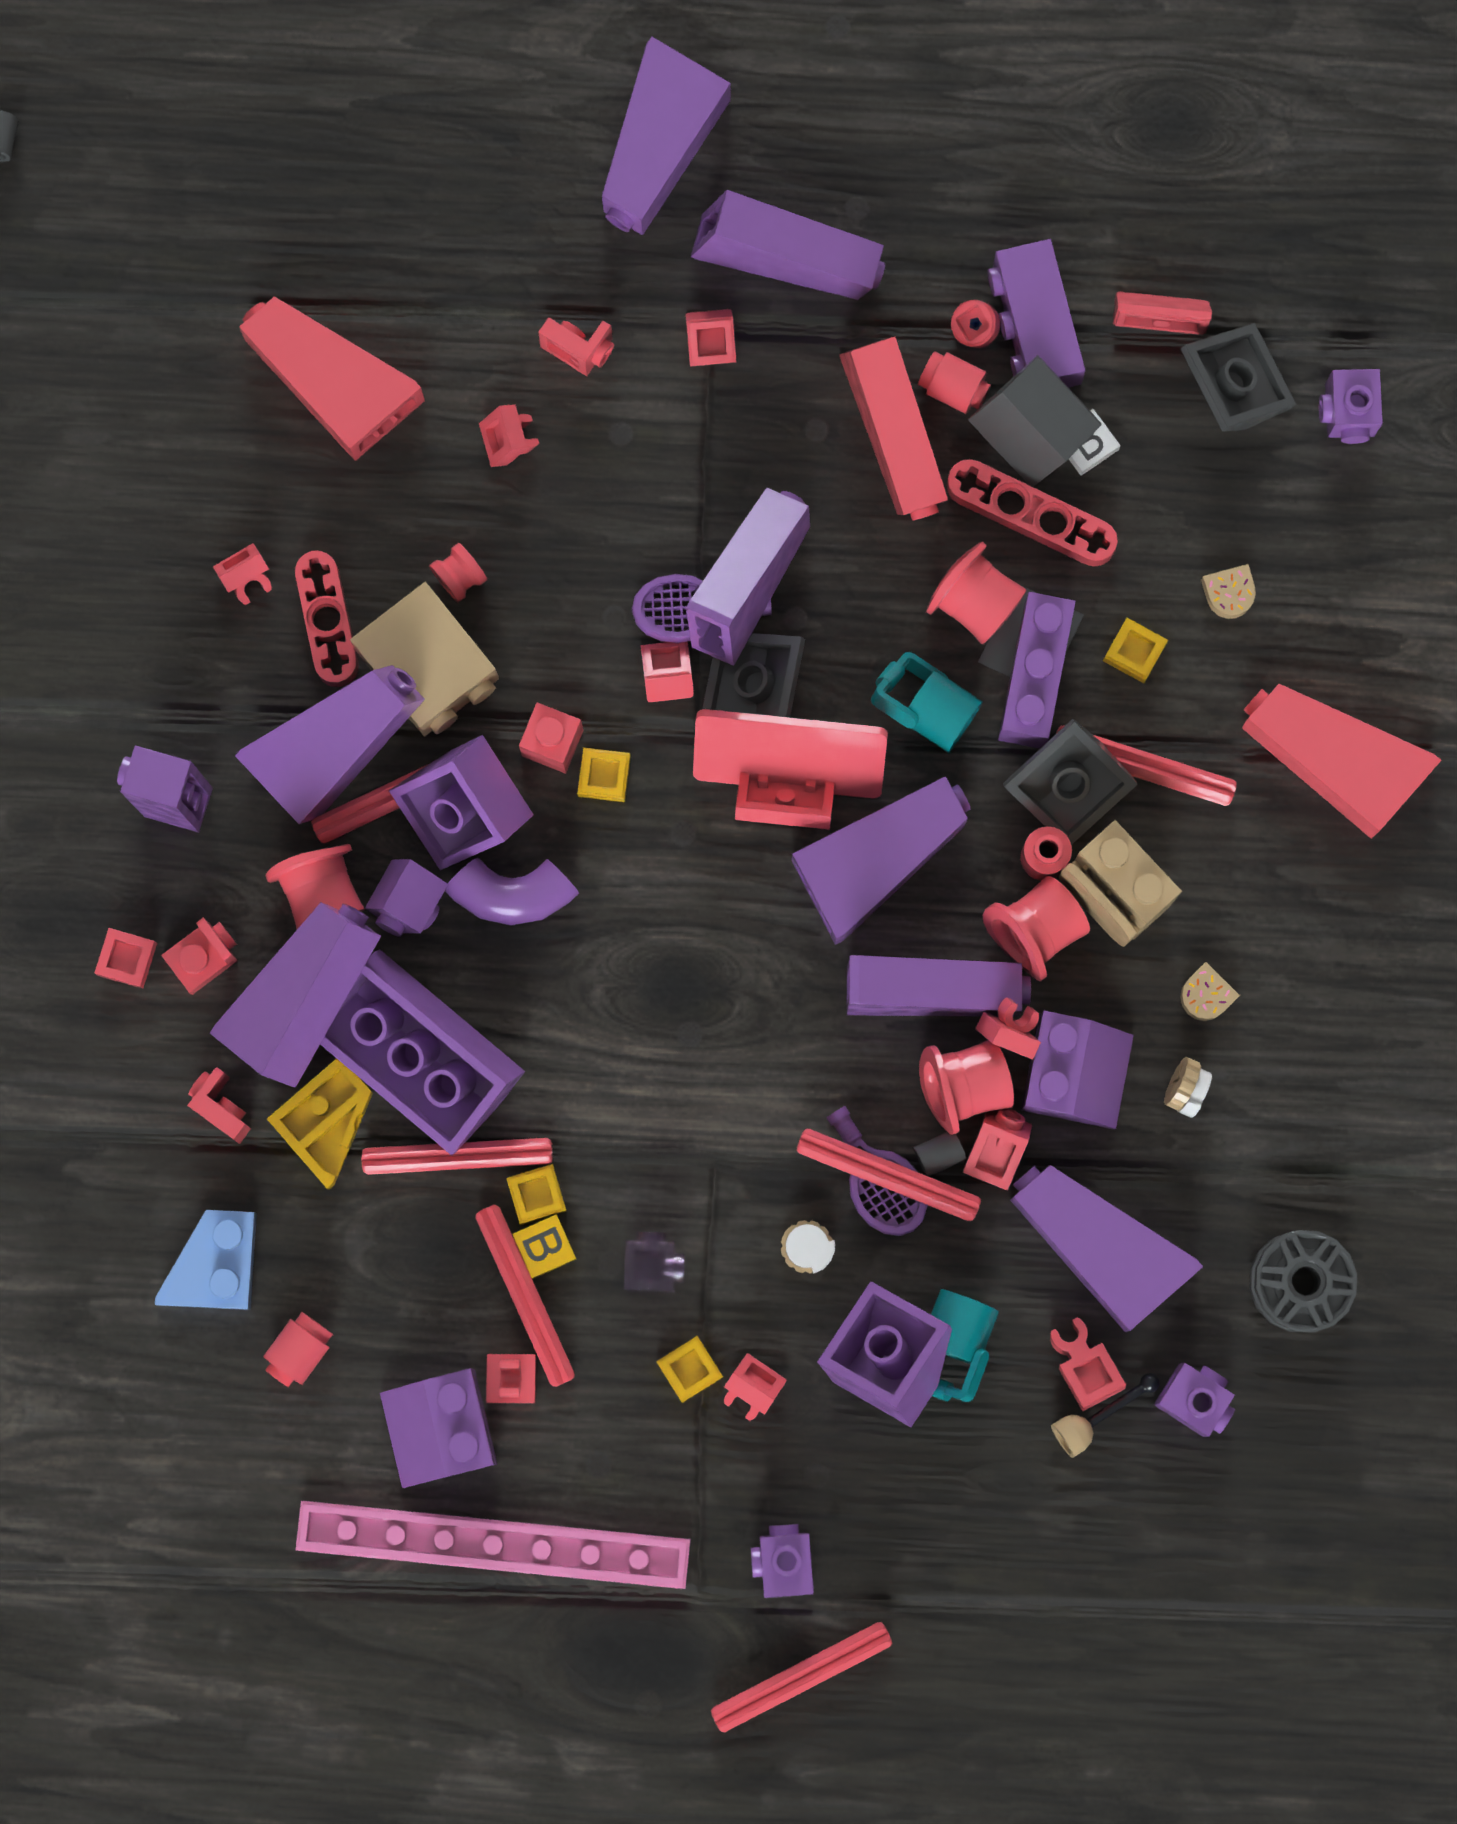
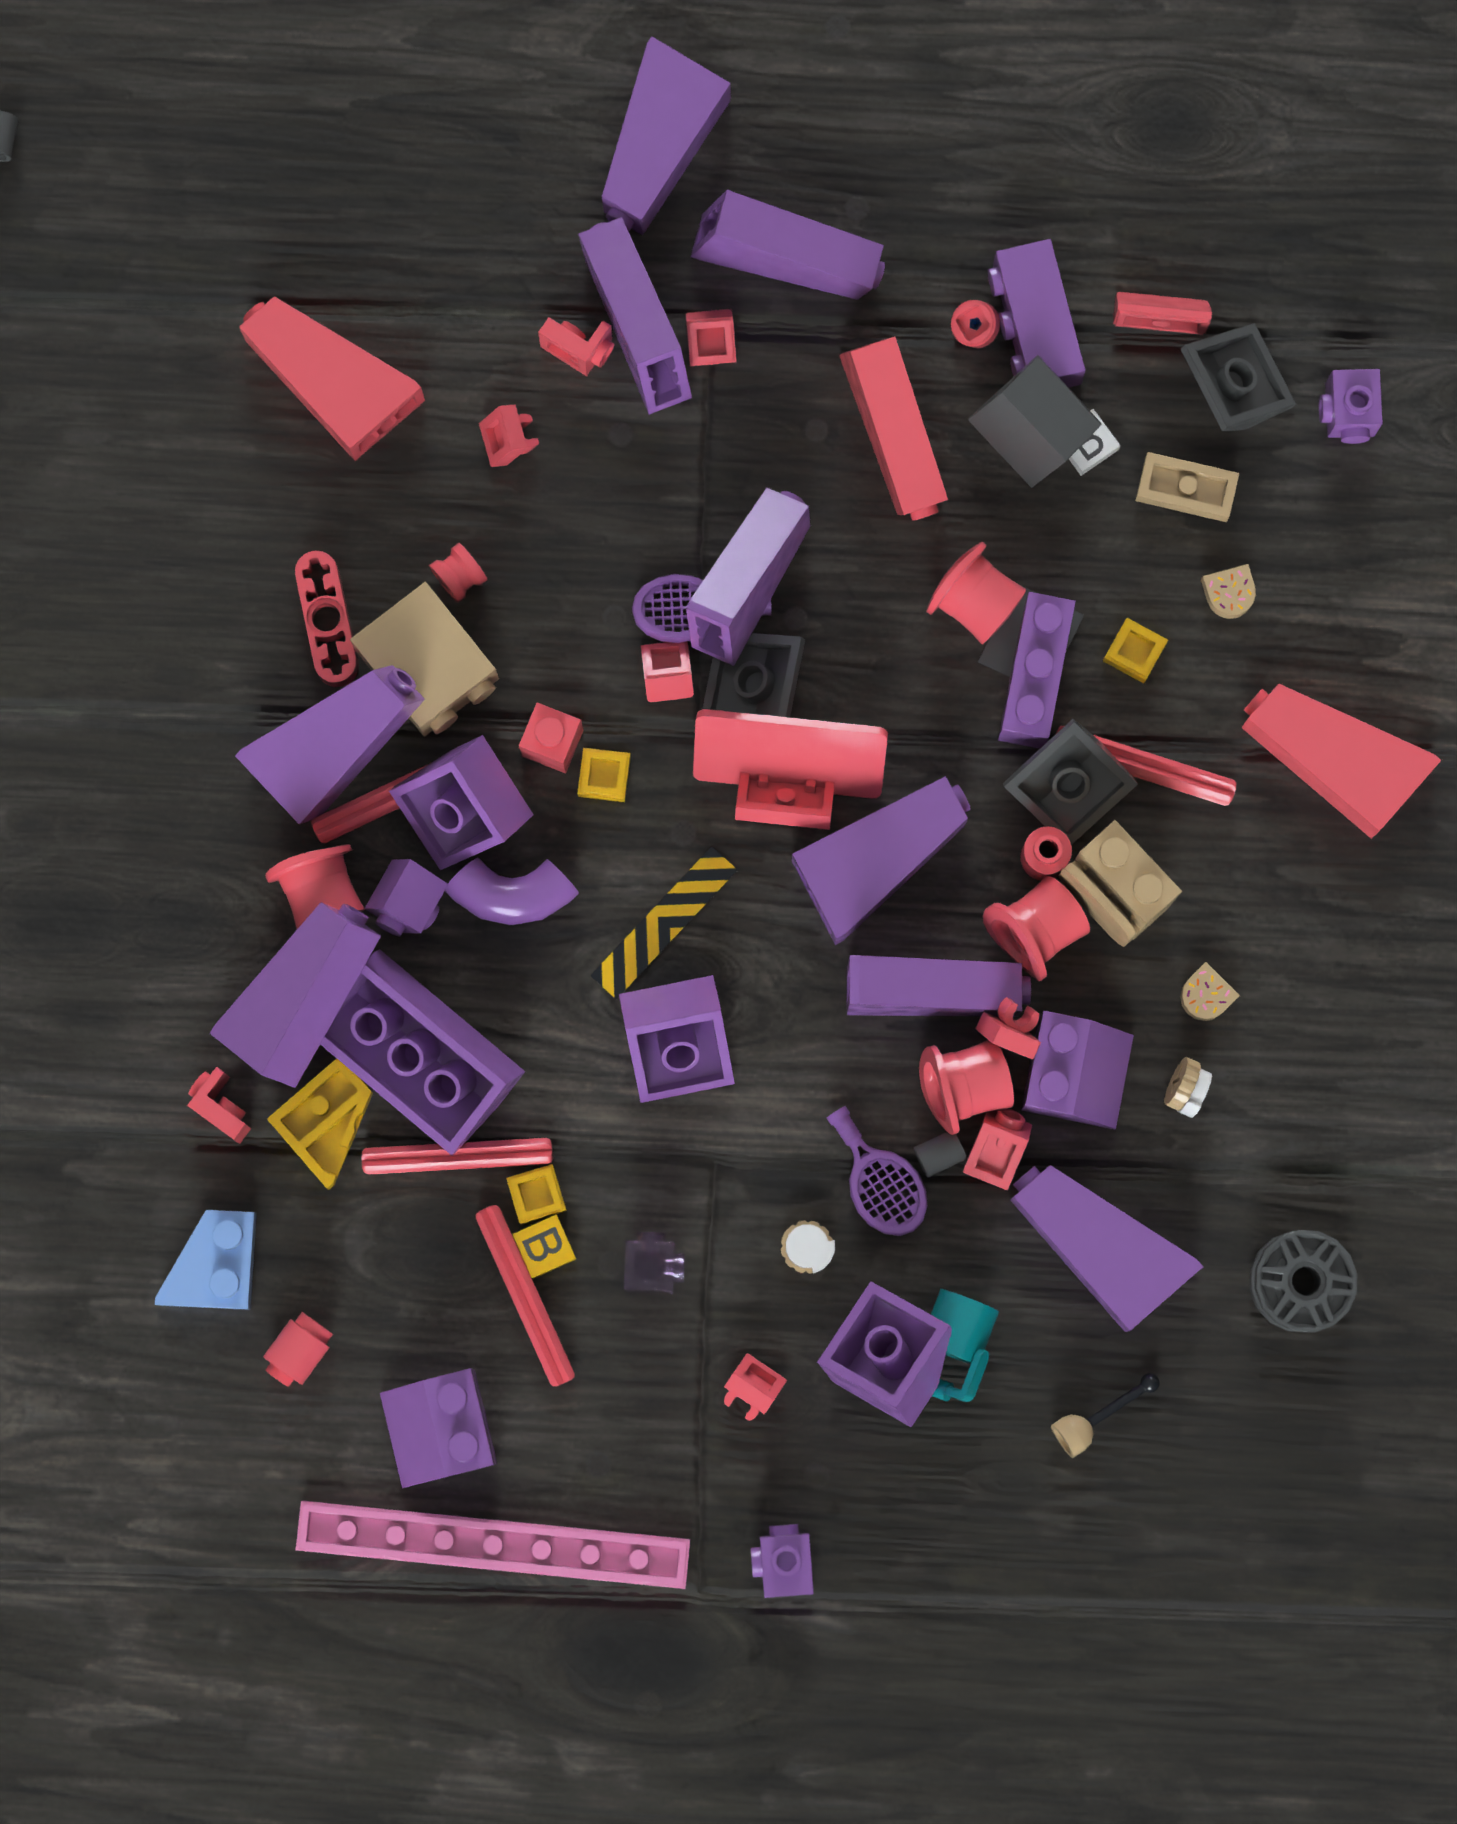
coral plate [94,928,157,989] -> none
medium lavender brick [117,745,213,833] -> none
coral bracket [161,917,238,995] -> none
coral tile [213,543,272,605] -> none
coral tile [486,1354,537,1404] -> none
yellow tile [656,1336,723,1403] -> none
coral axle [711,1622,892,1732] -> none
coral axle [797,1129,981,1221] -> none
teal piece [871,652,983,753] -> none
coral brick [918,351,991,414] -> none
coral beam [947,459,1118,567] -> none
coral plate [1050,1317,1126,1412] -> none
medium lavender brick [1153,1363,1235,1437] -> none
none -> medium lavender slope [578,217,692,414]
none -> sticker [590,846,737,1000]
none -> medium lavender slope [619,975,735,1103]
none -> tan plate [1135,452,1239,522]

